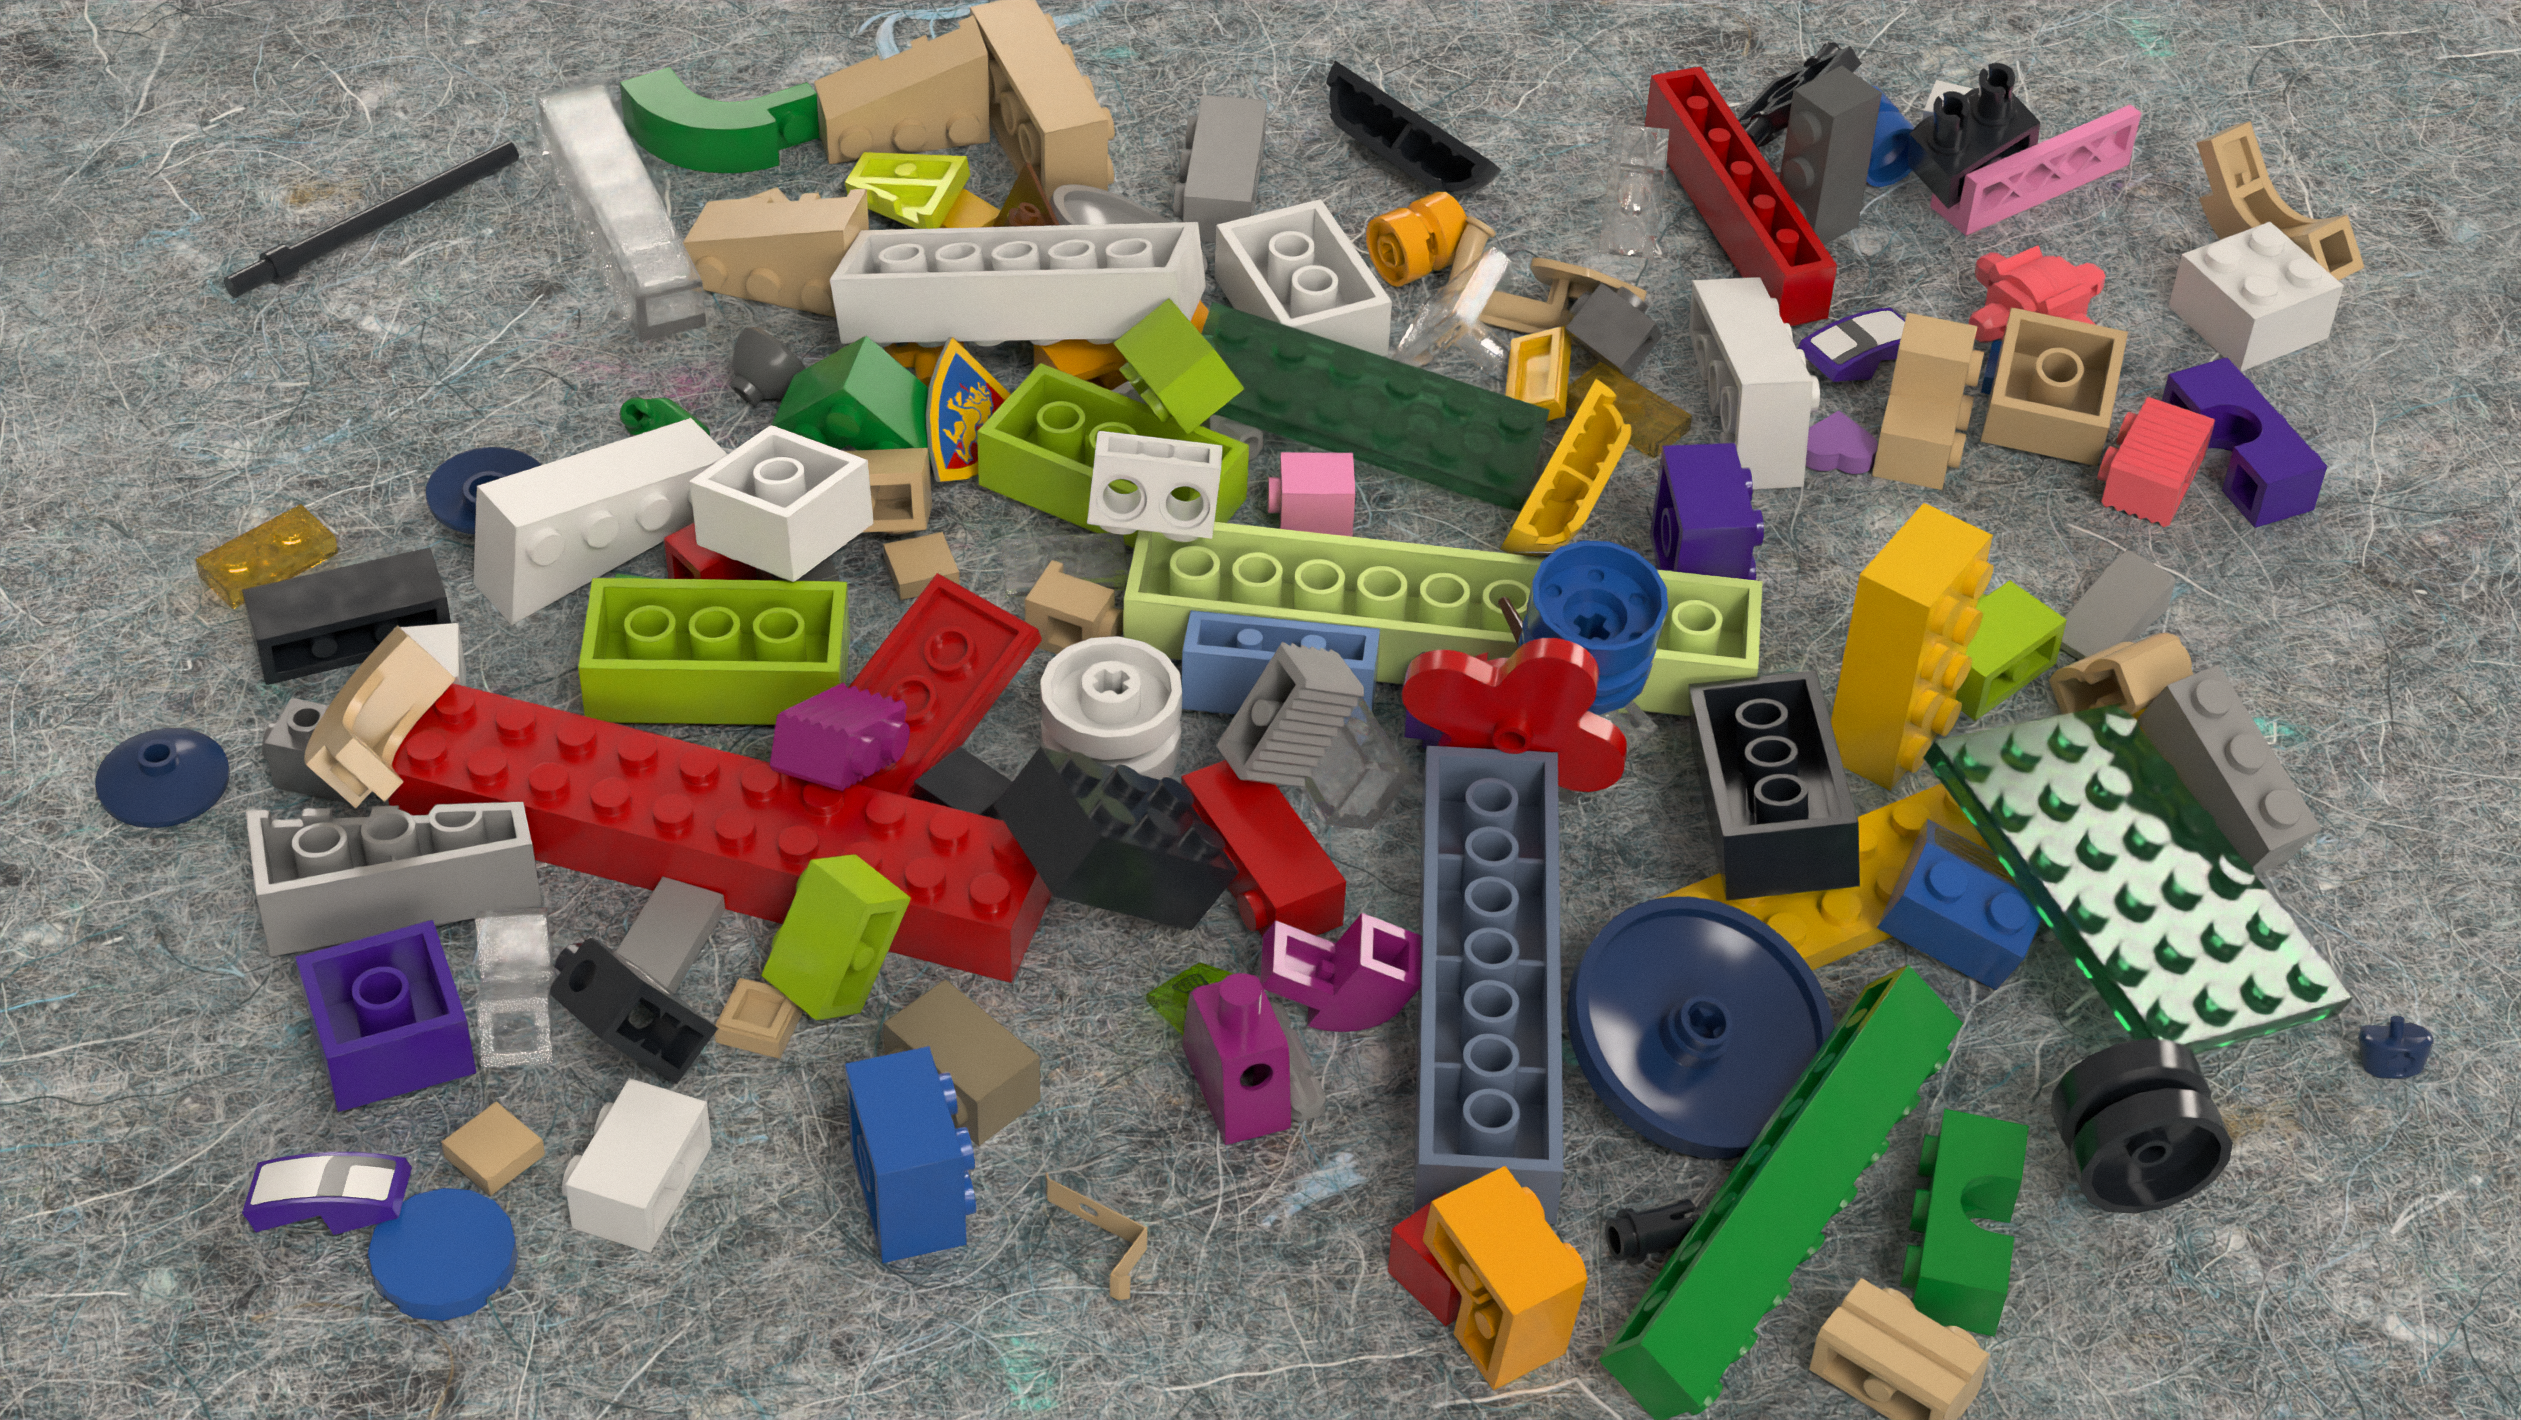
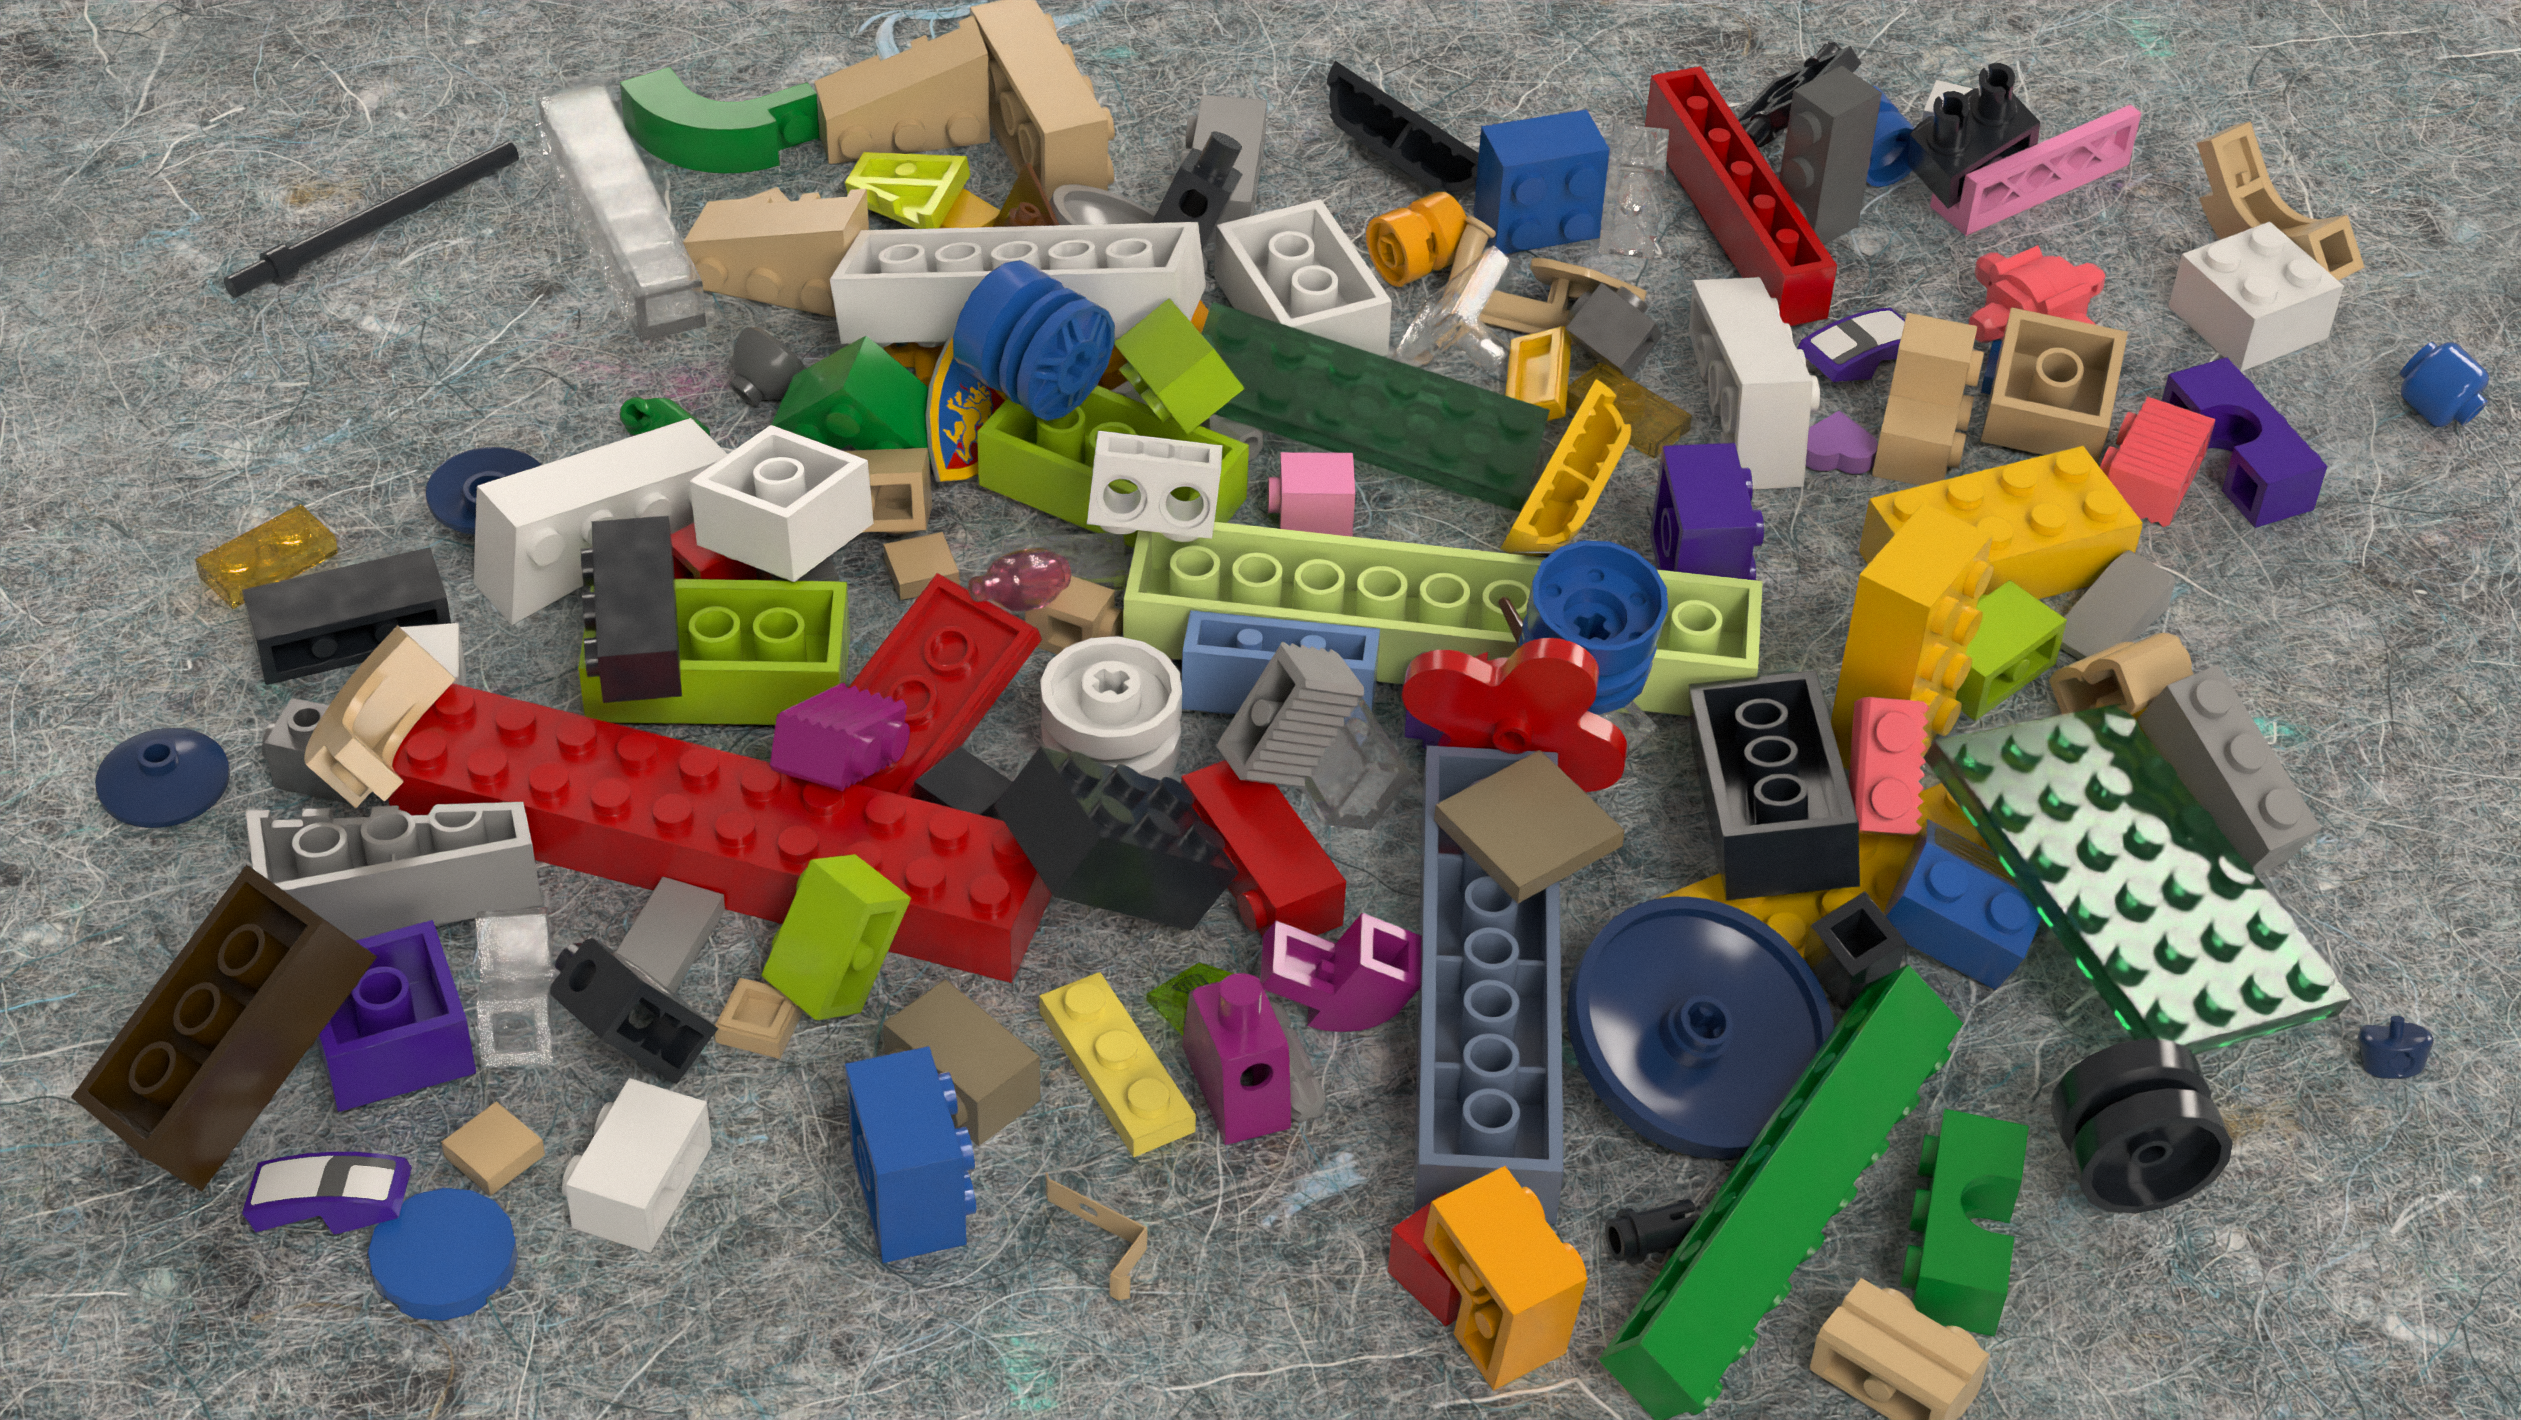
none -> dark brown brick [71,864,377,1192]
none -> black brick [580,516,682,703]
none -> blue wheel [953,260,1115,421]
none -> clear pink plant [968,547,1071,611]
none -> light yellow plate [1039,972,1196,1158]
none -> black torso [1152,131,1243,253]
none -> dark tan tile [1434,750,1625,903]
none -> blue brick [1473,109,1610,256]
none -> black brick [1803,891,1907,1011]
none -> coral brick [1849,697,1930,837]
none -> yellow brick [1859,446,2143,600]
none -> blue head [2399,341,2489,427]

